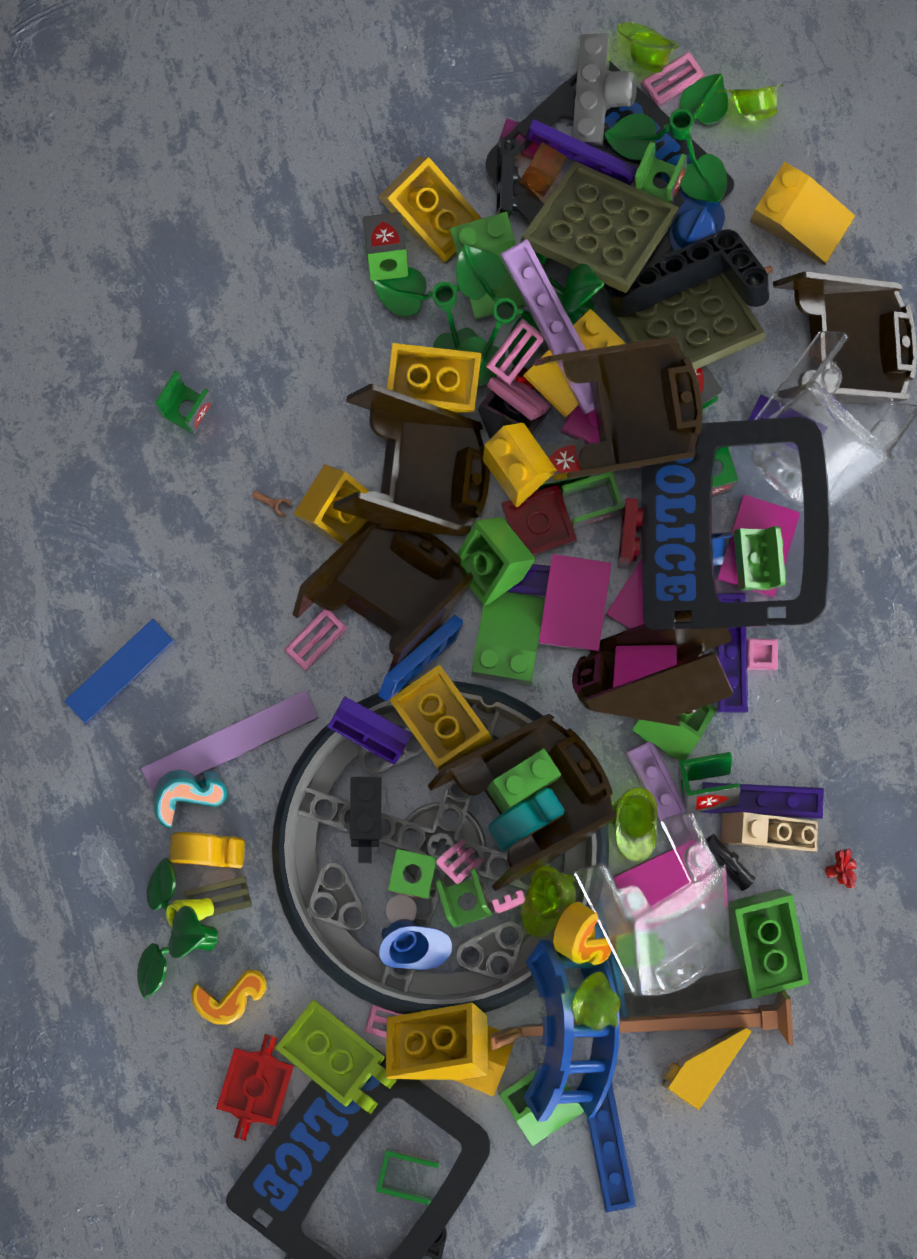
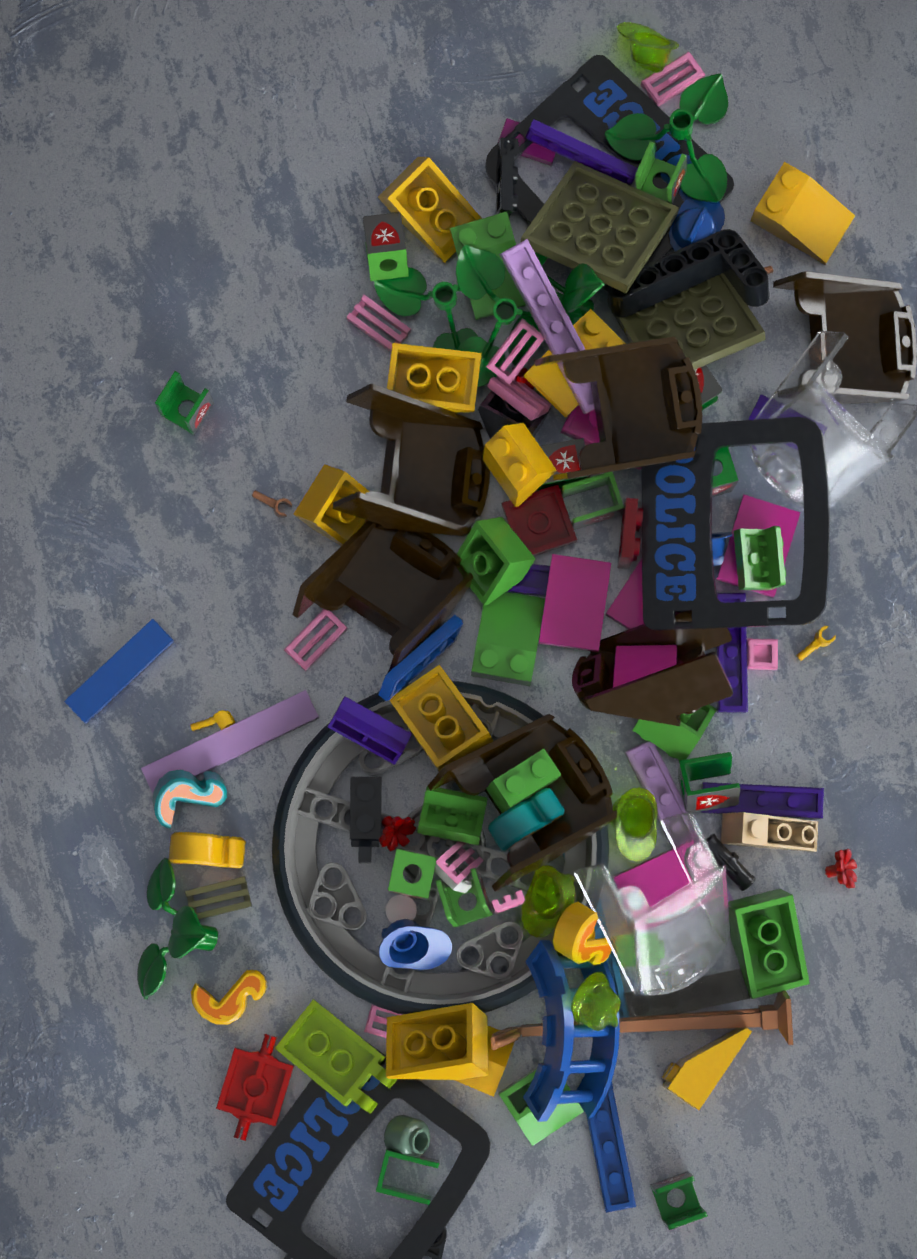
neon yellow cone [166,898,214,927] -> none
clear orange brick [519,142,567,197] -> none
light grey plate [572,33,637,147] -> none
clear neon green piece [715,84,784,120] -> none
none -> yellow hand [190,710,235,731]
none -> bright pink tile [346,294,411,352]
none -> red plant [379,816,416,852]
none -> sand green head [384,1115,430,1157]
none -> bright green bracket [417,786,488,845]
none -> white tile [434,863,472,893]
none -> green piece [650,1171,708,1230]
none -> yellow hand [796,626,836,661]

